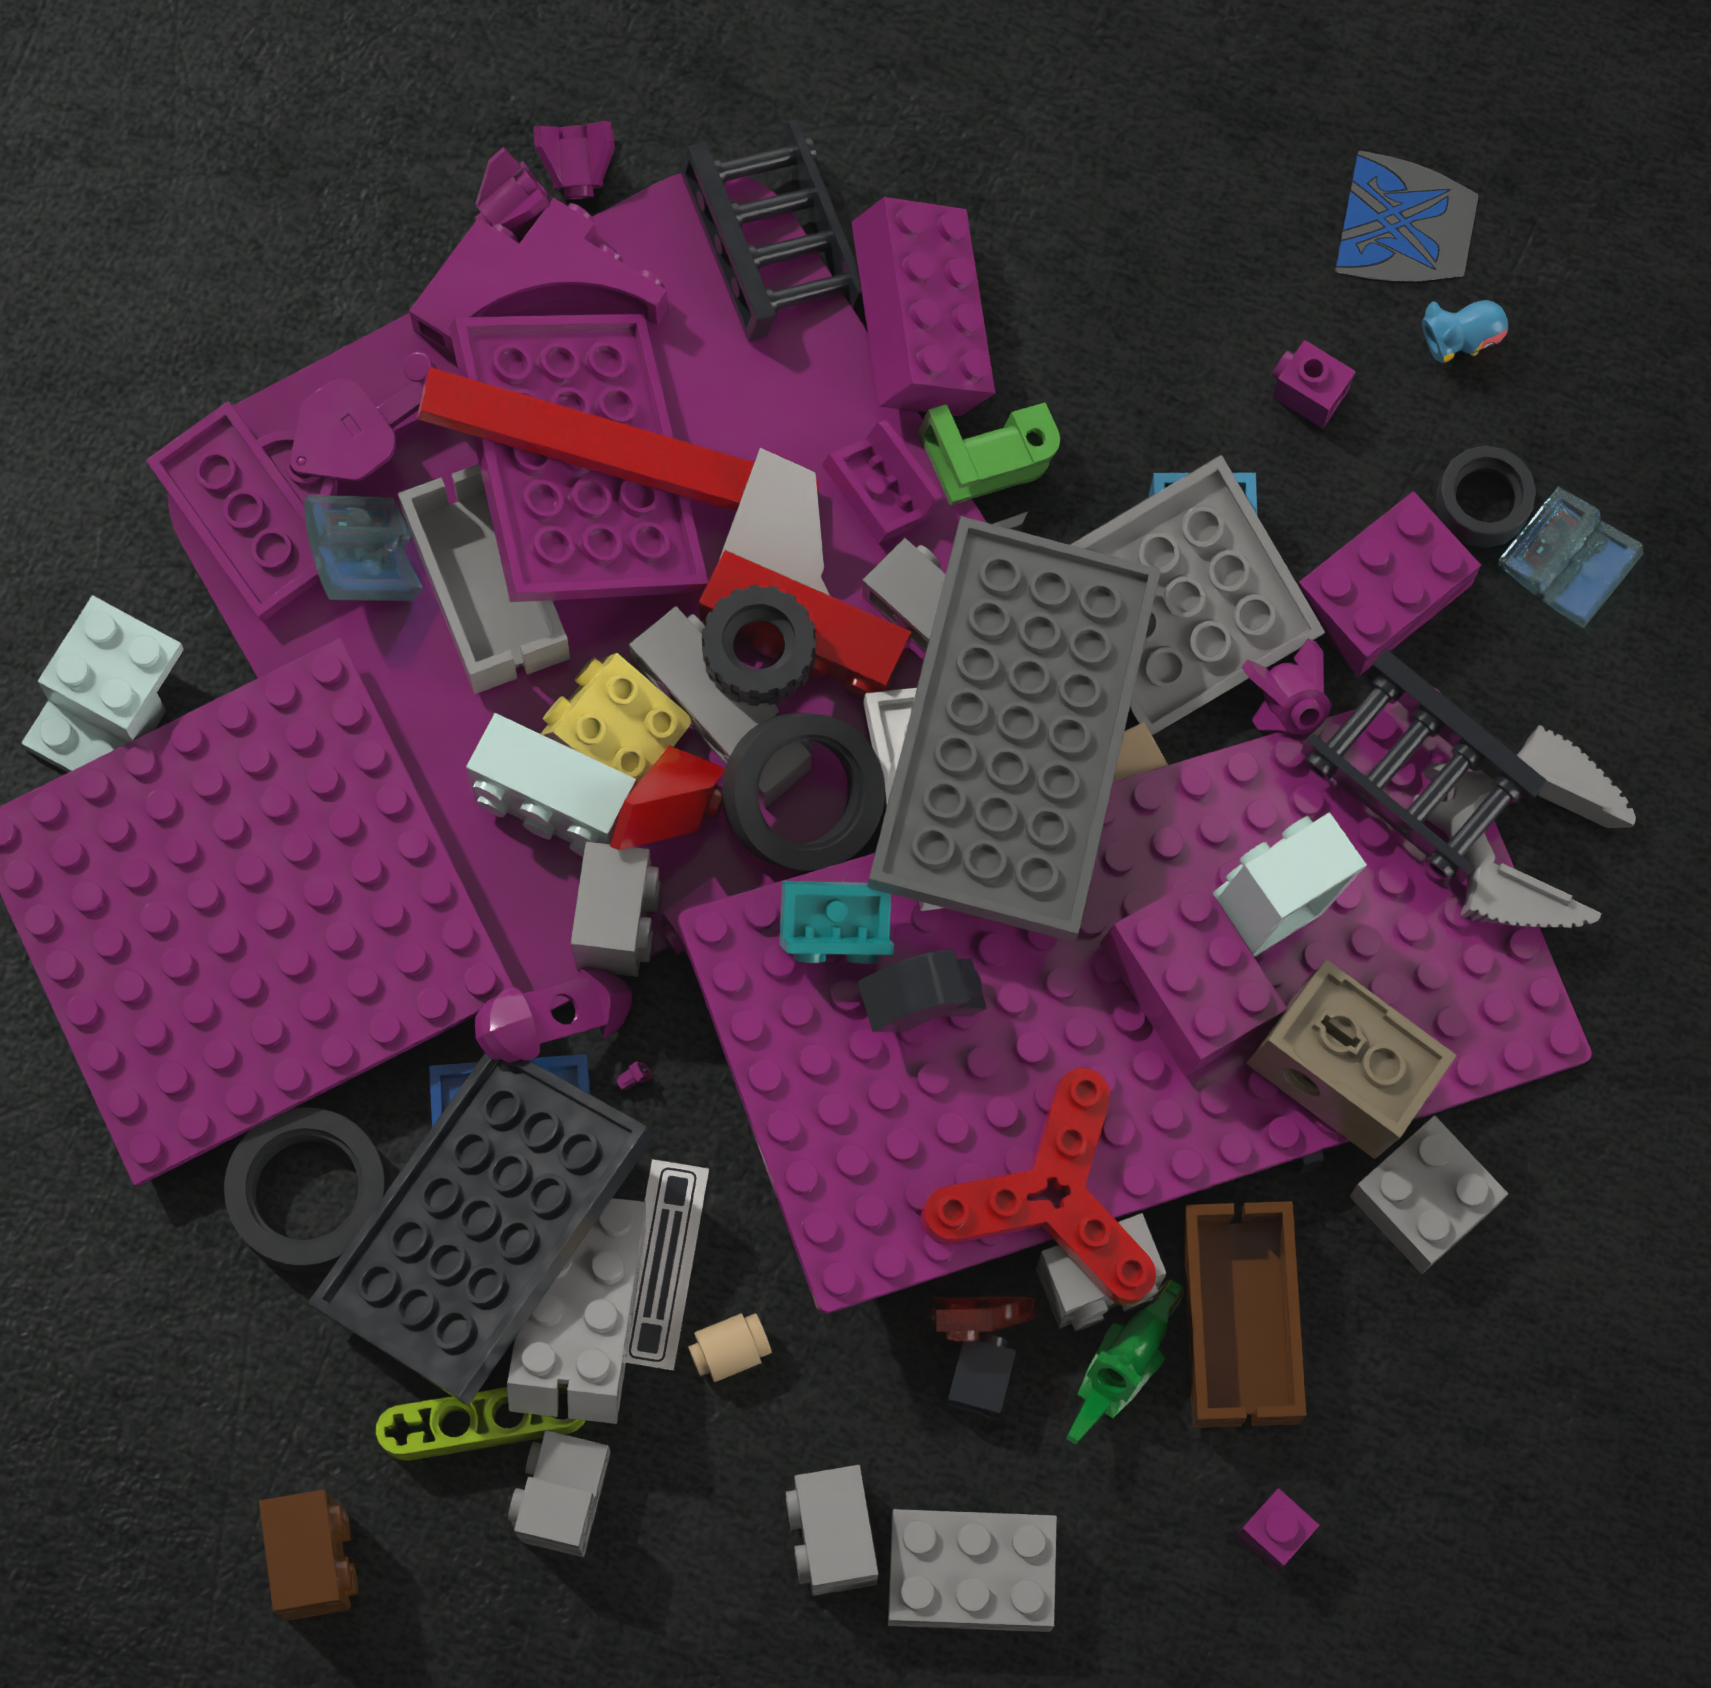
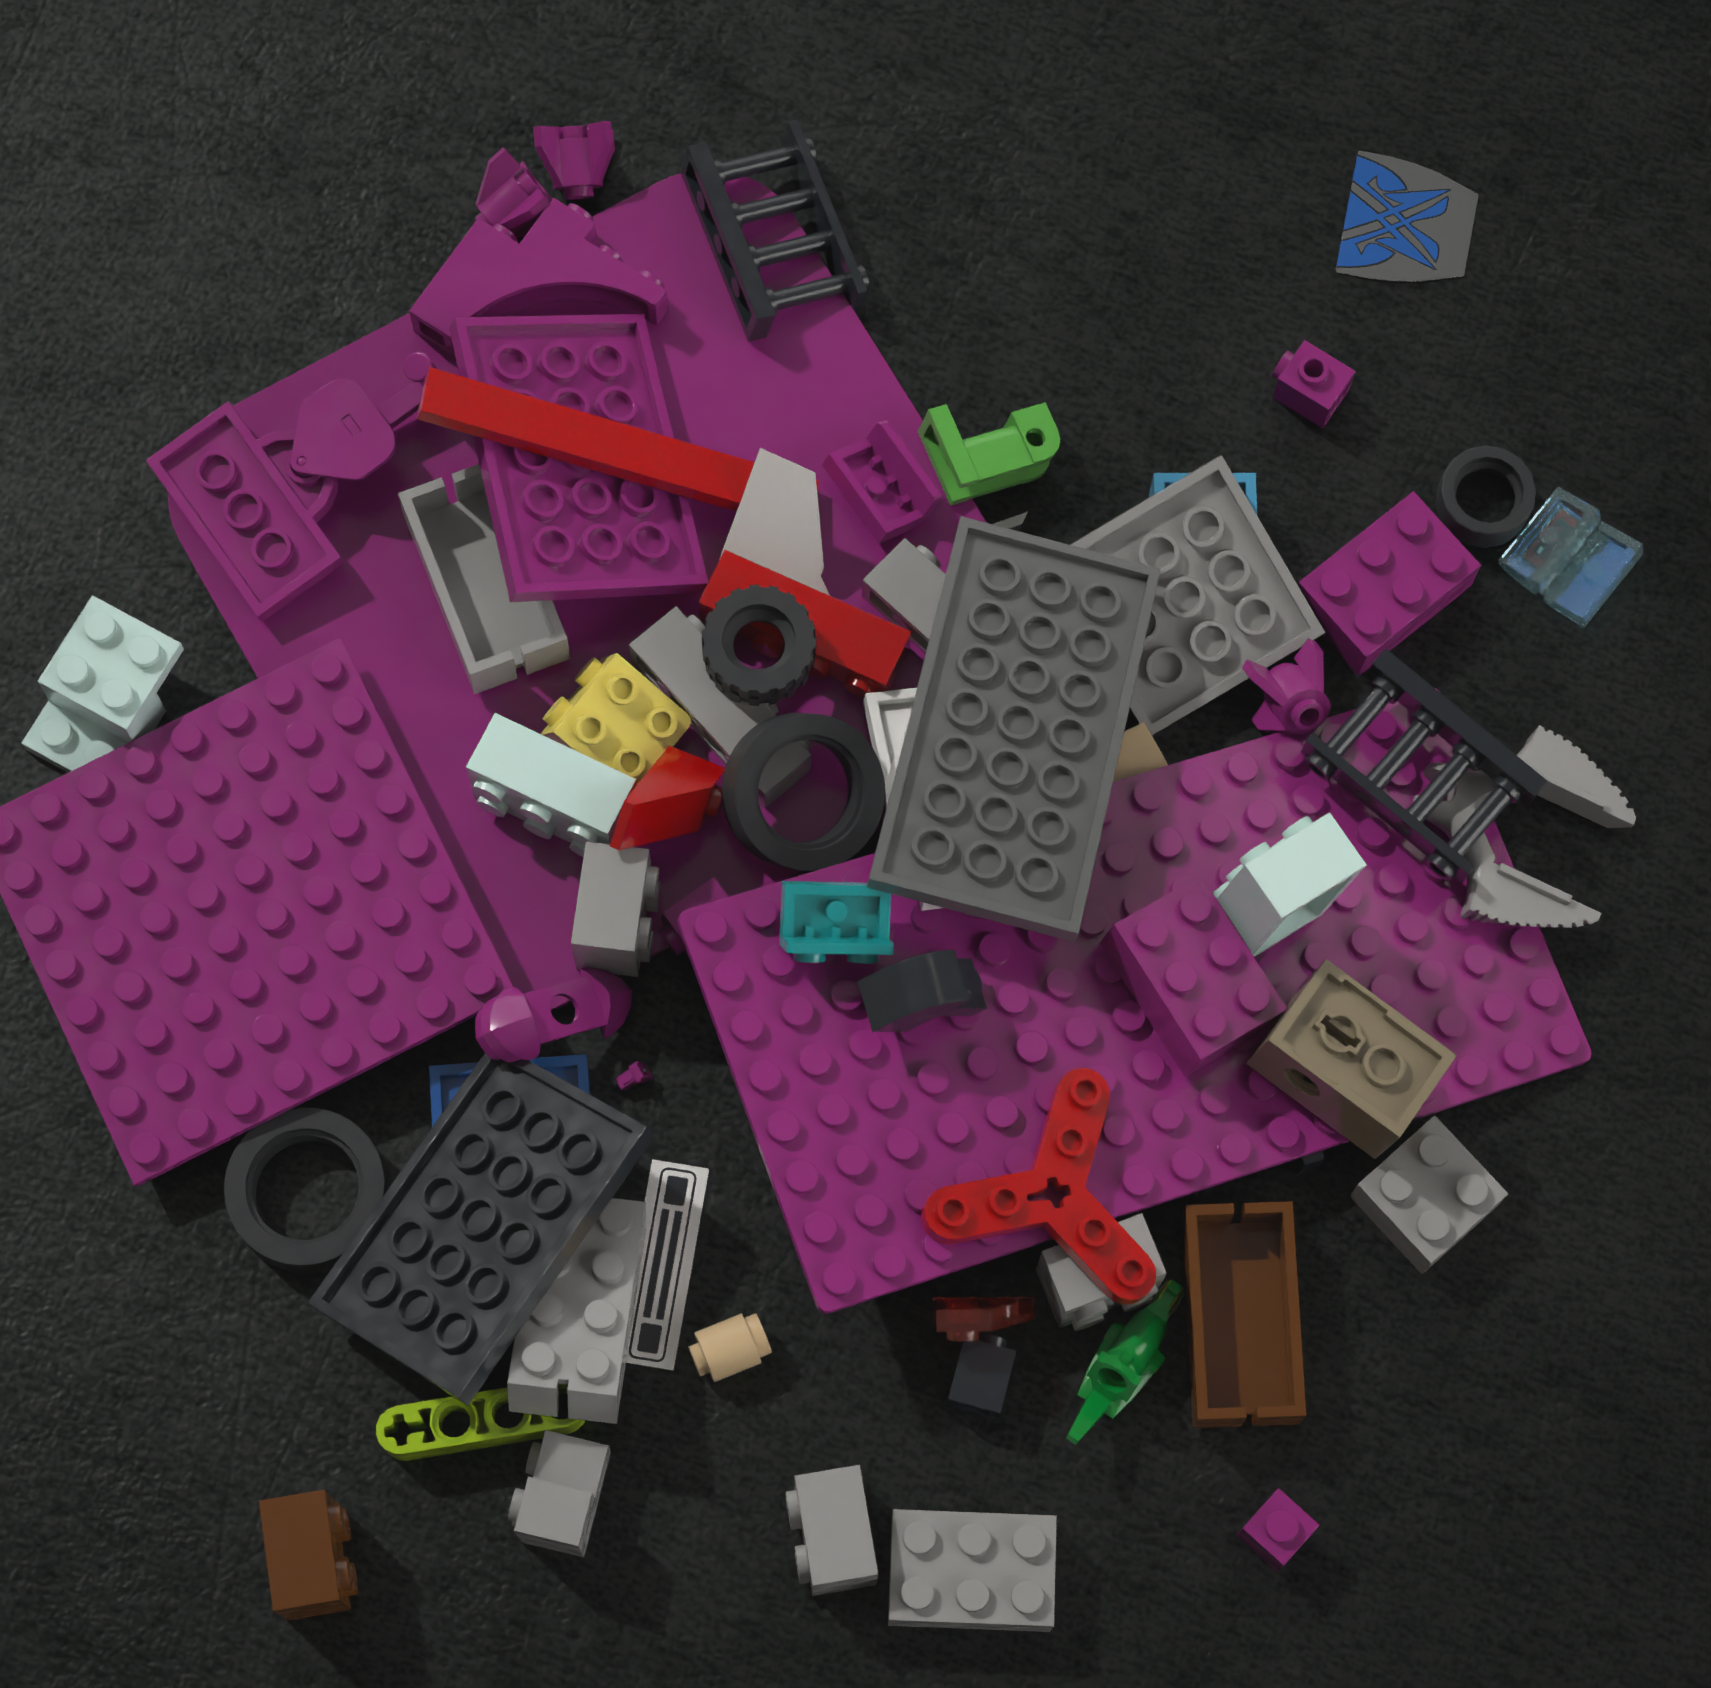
clear light blue slope [304,495,423,601] -> none
magenta brick [852,197,995,416] -> none
dark azure animal [1422,300,1508,363] -> none

